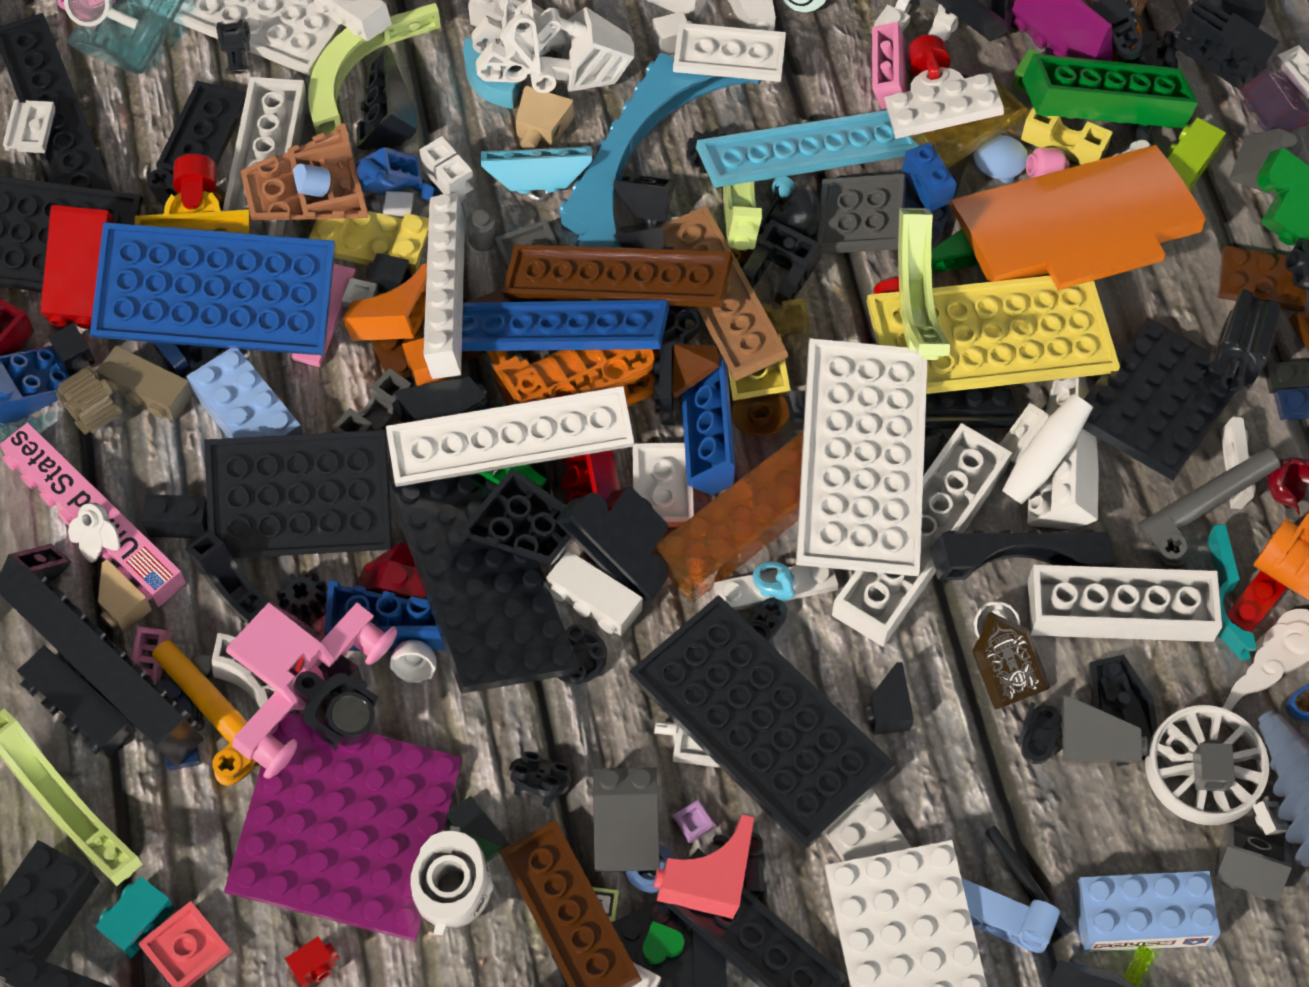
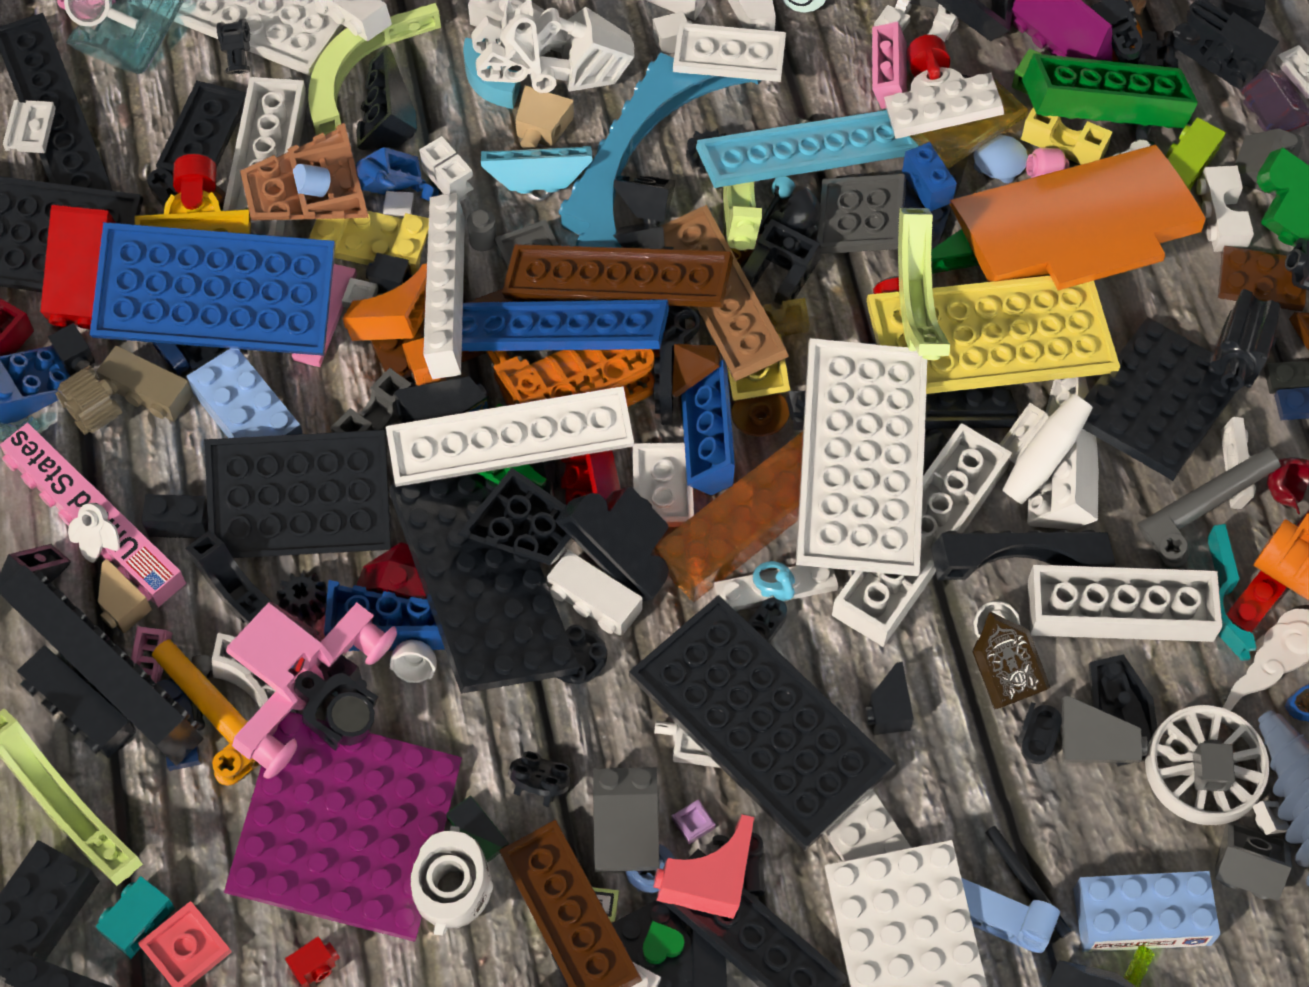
none -> white arch [1196,165,1254,252]

